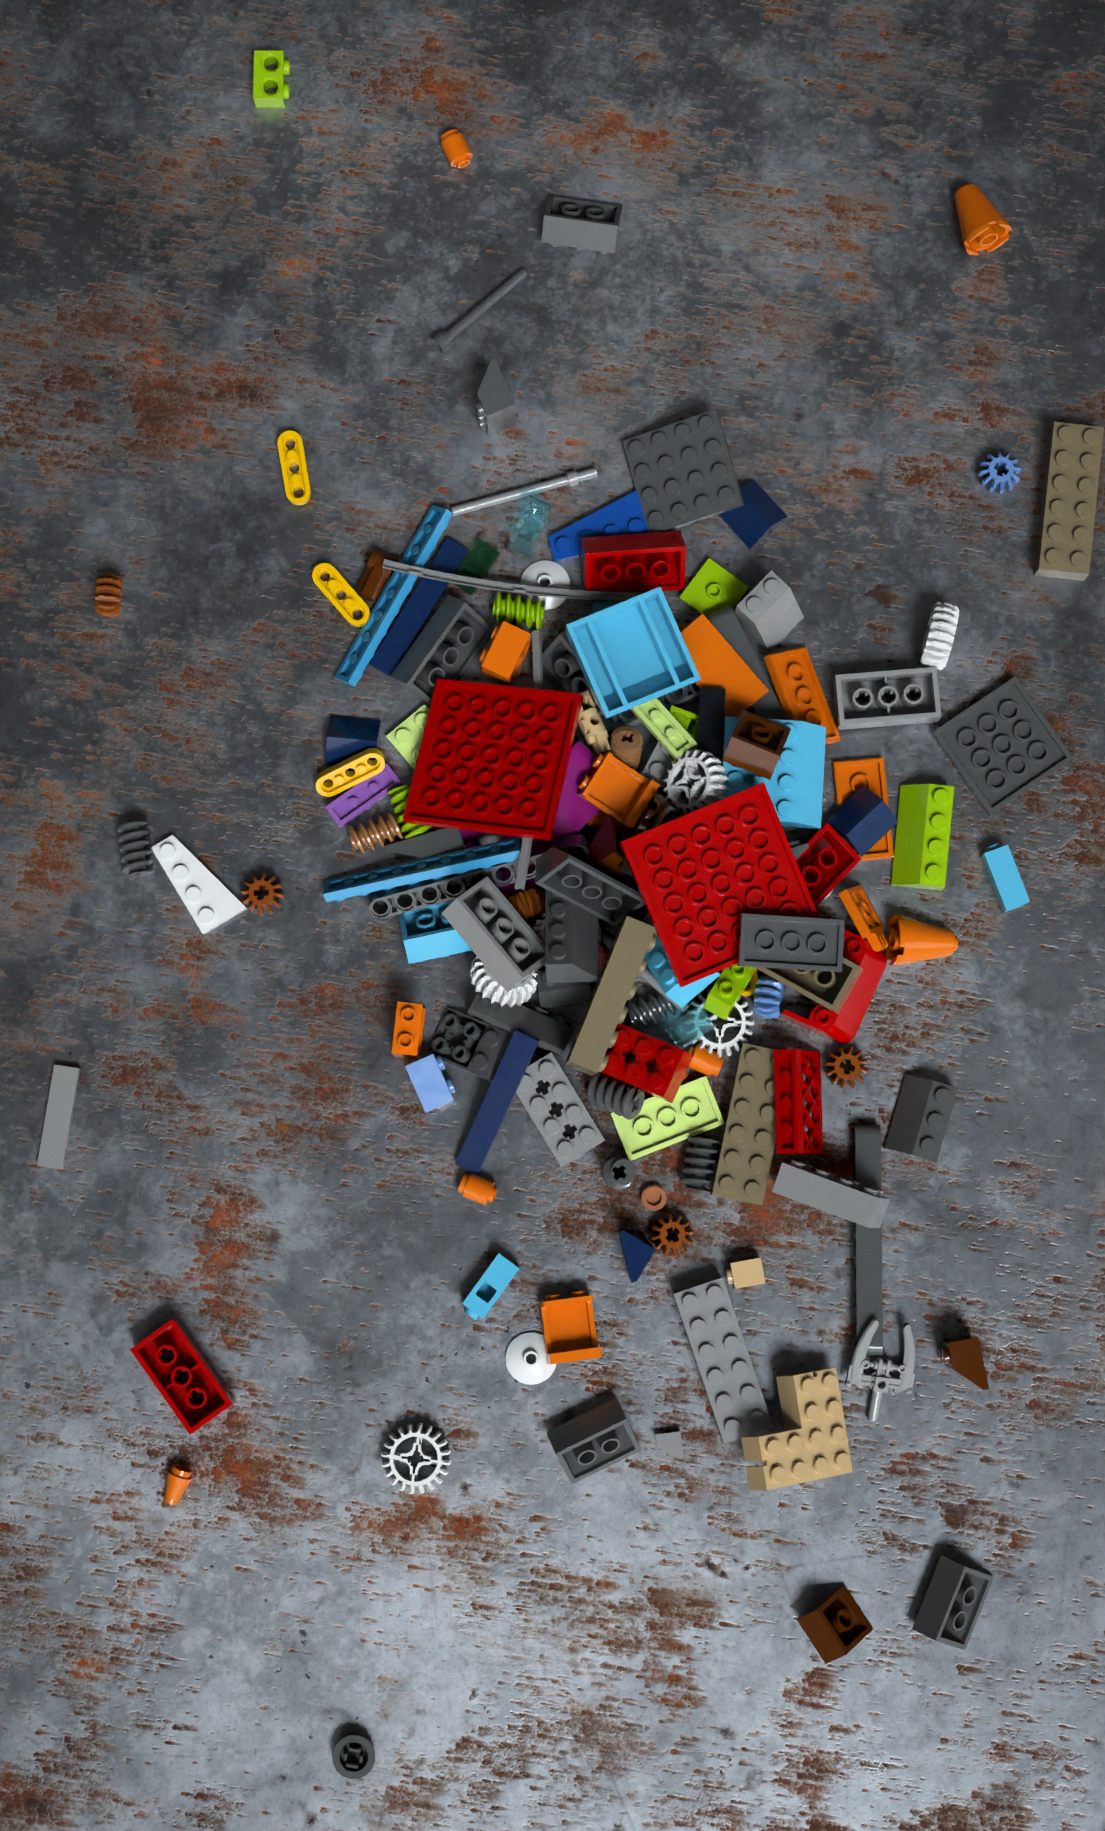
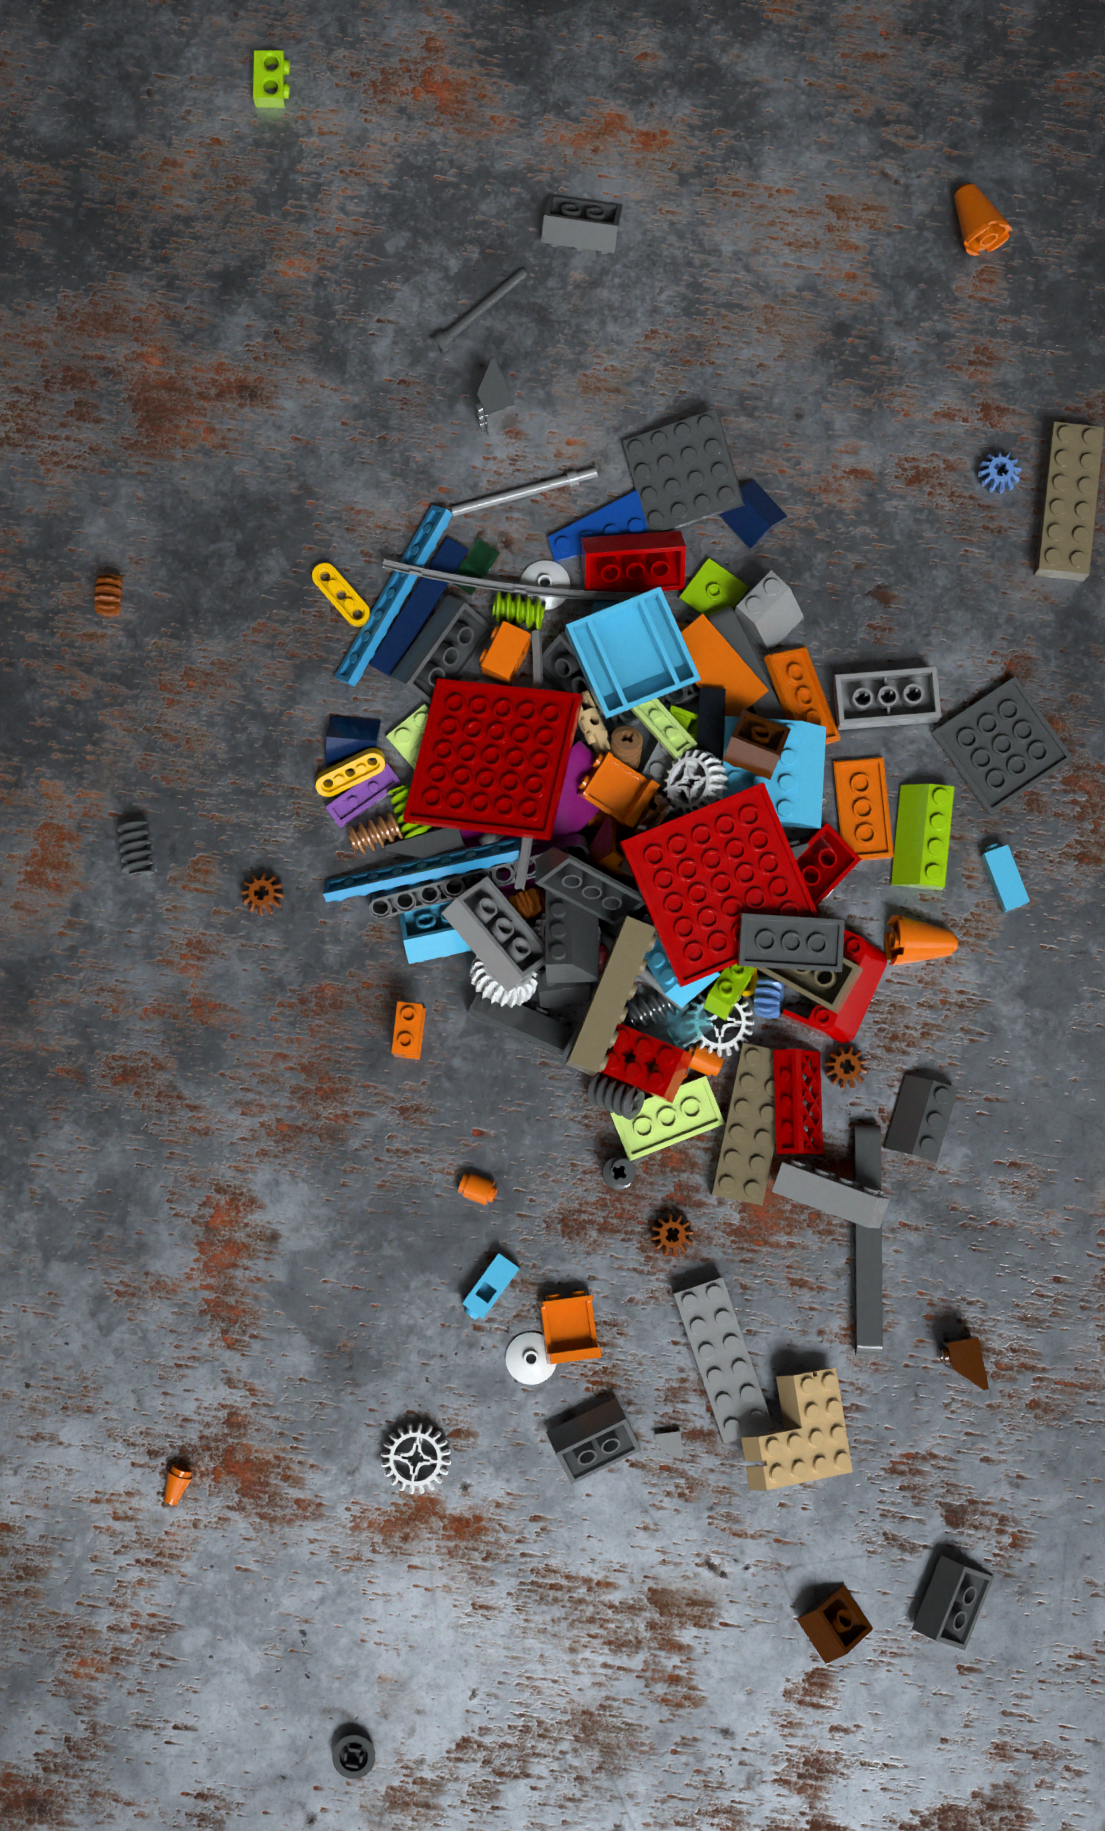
light grey tile [37,1064,81,1170] -> none
red brick [130,1318,236,1435] -> none
white wing [151,835,247,935] -> none
yellow plate [277,430,311,505] -> none
reddish brown piece [356,548,399,602] -> none
medium blue brick [404,1051,456,1113] -> none
dark grey slope [426,1007,513,1082] -> none
orange brick [440,129,473,169] -> none
dark blue tile [455,1028,540,1175] -> none
clear light blue brick [507,495,553,558] -> none
light grey brick [516,1052,605,1168] -> none
dark blue slope [618,1231,655,1283] -> none
nougat tile [641,1185,667,1211] -> none
dark grey piece [679,1137,720,1193] -> none
tan brick [725,1257,766,1289] -> none
dark blue slope [826,786,898,857] -> none
orange piece [838,885,889,952] -> none
light grey bar [845,1319,916,1422] -> none
white gear [920,601,959,670] -> none

